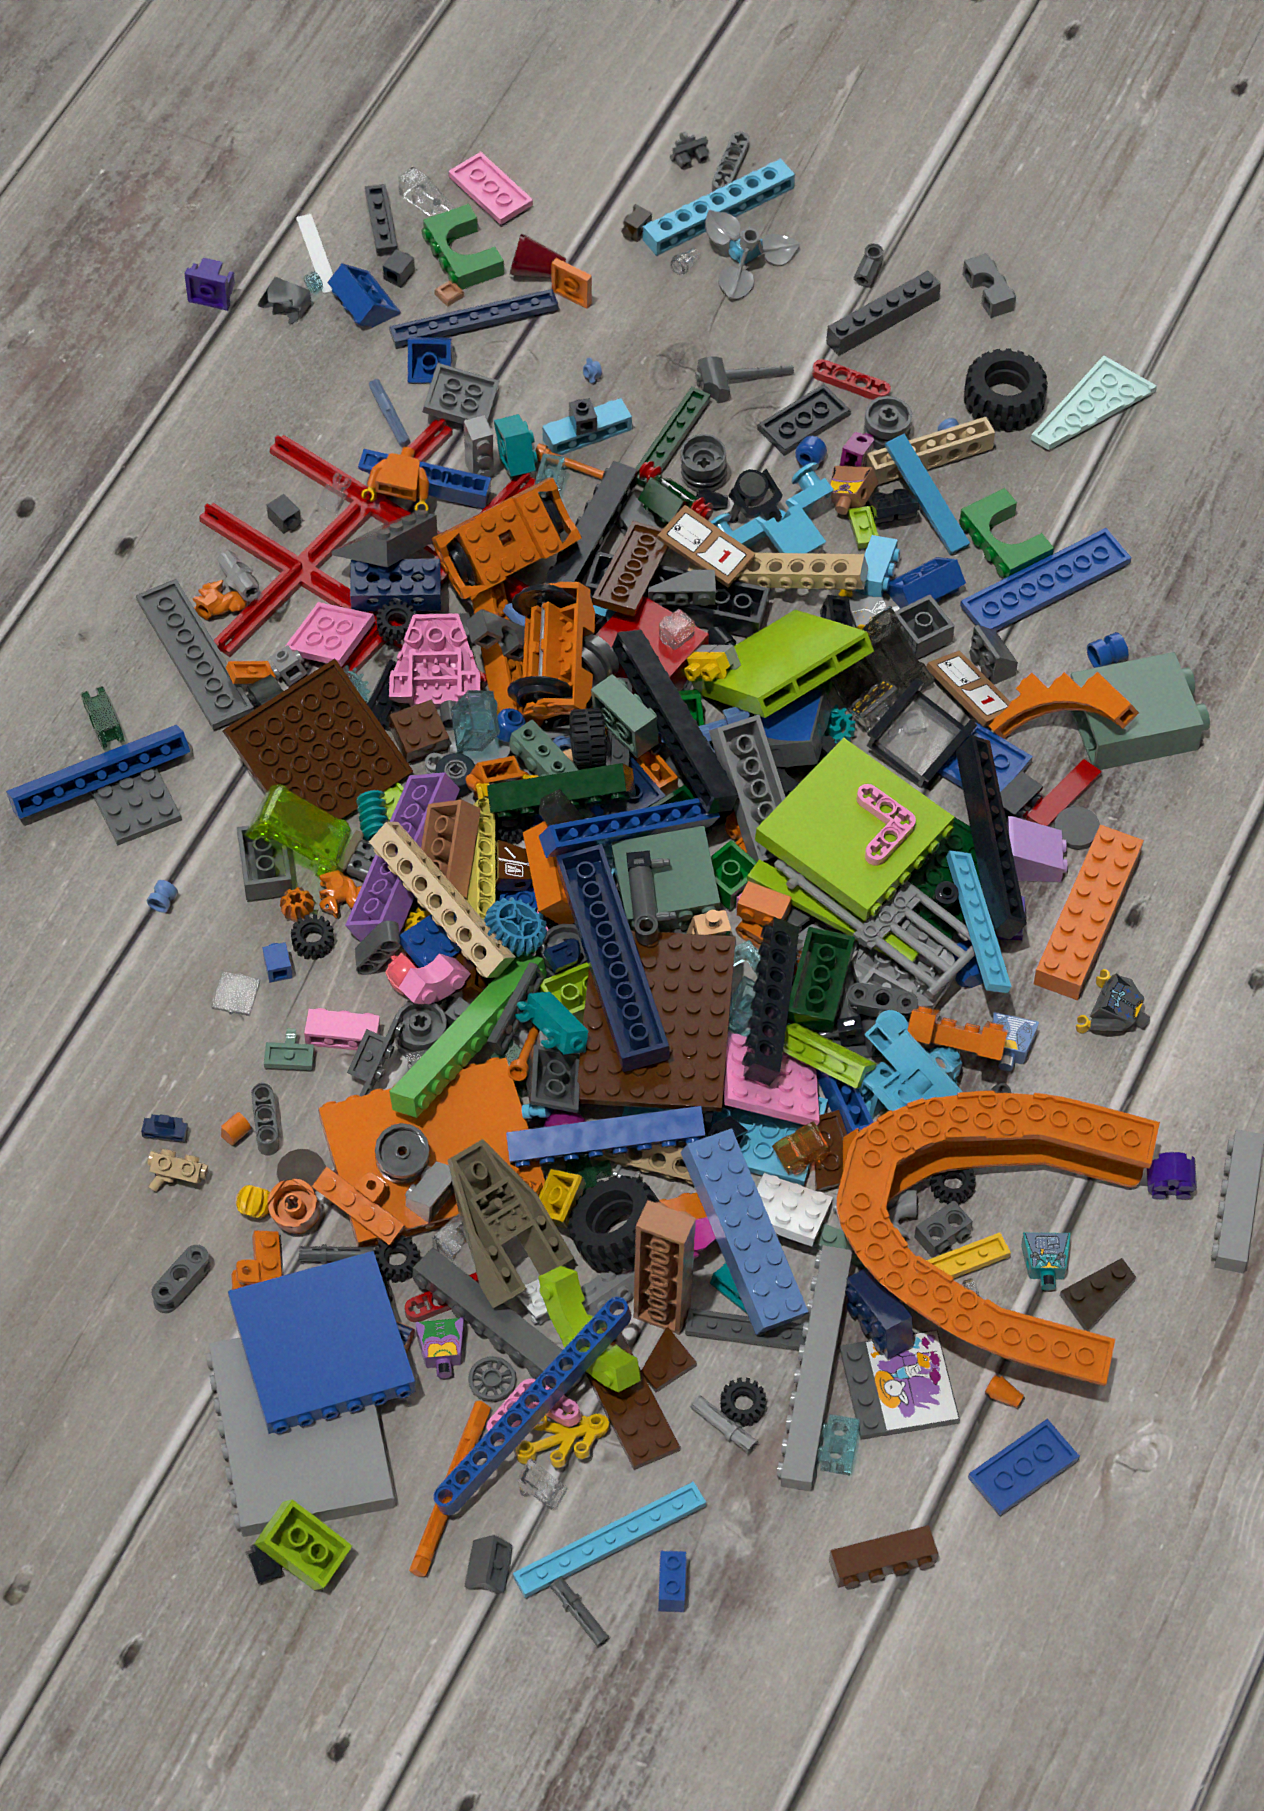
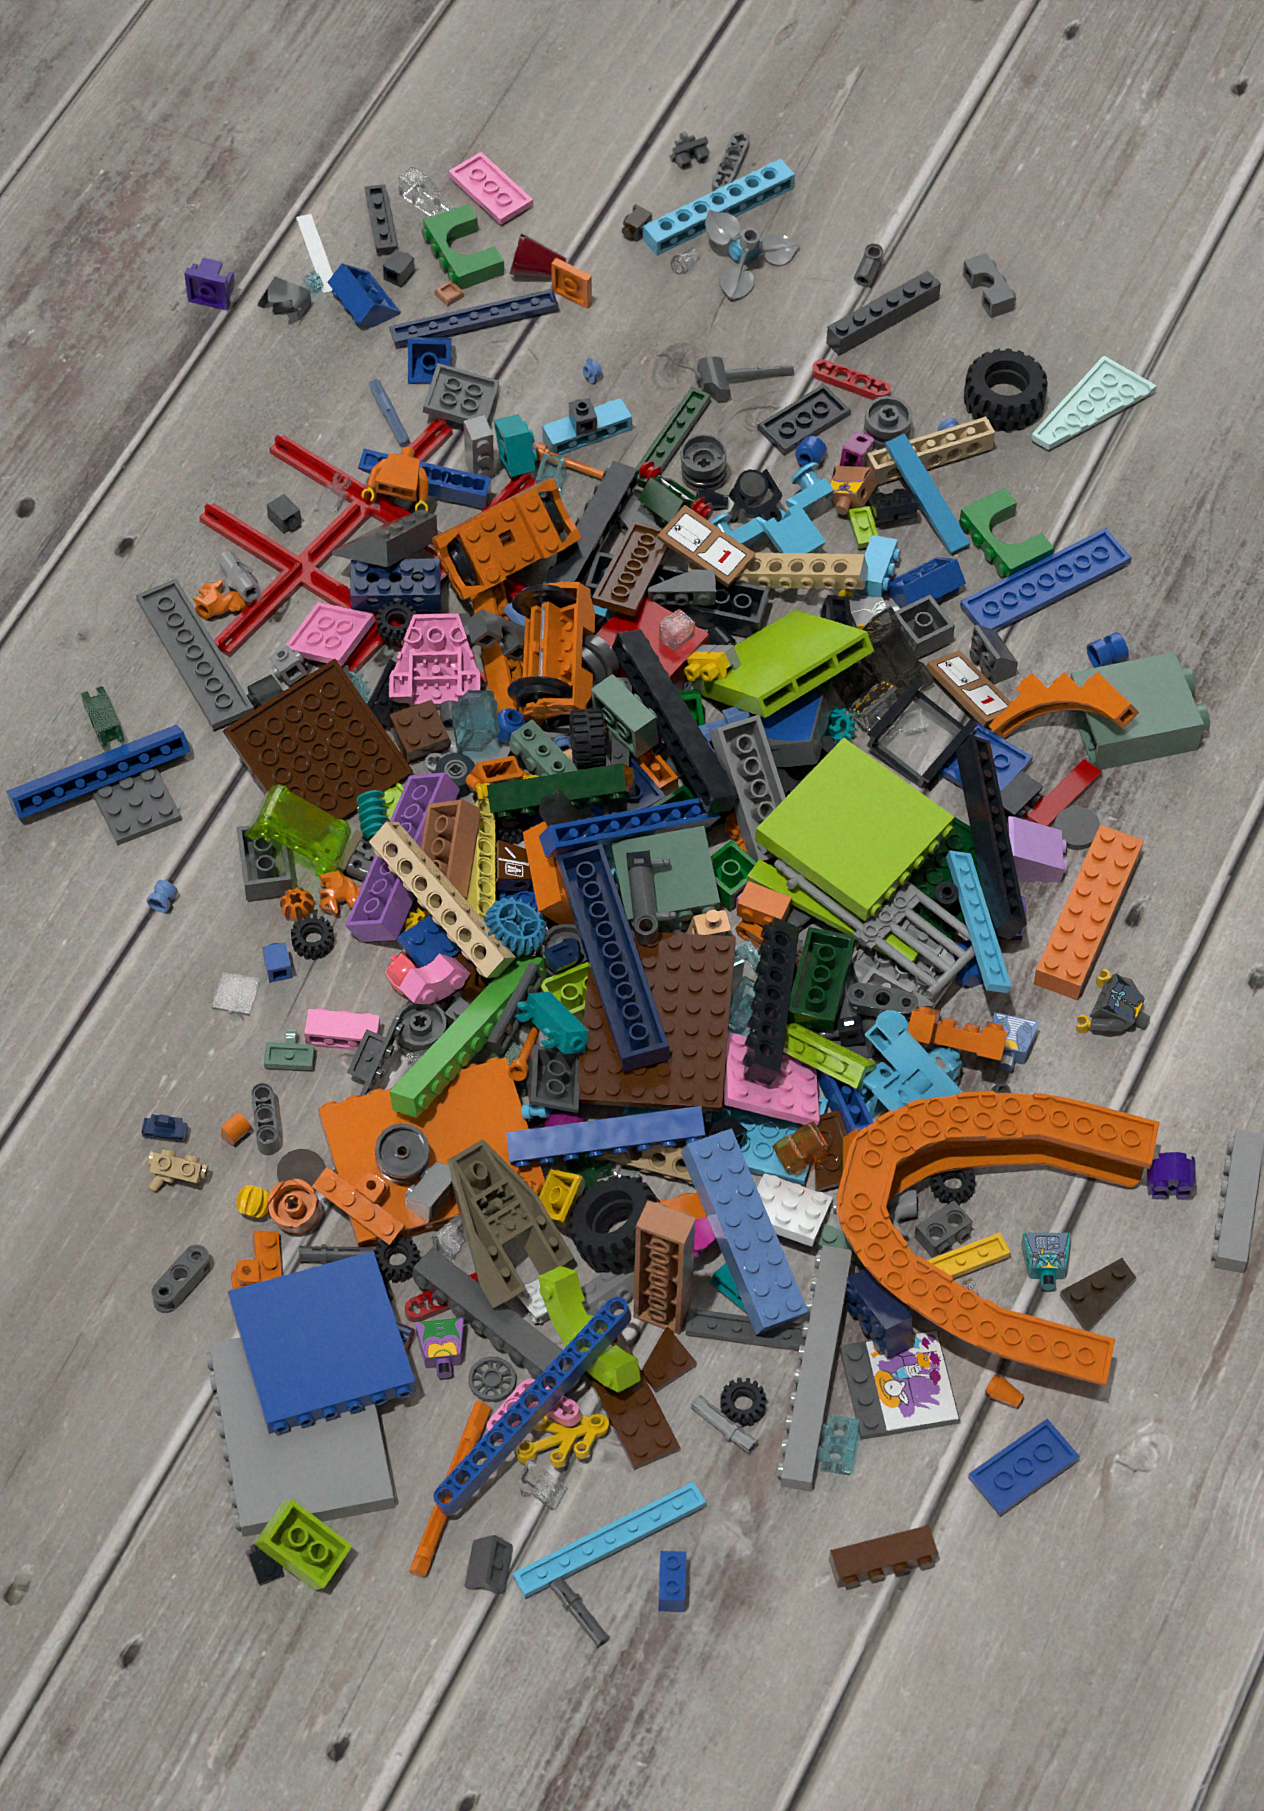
orange plate [225,661,276,684] -> none
dark grey beam [355,921,400,975] -> none
bright pink beam [856,784,916,866] -> none

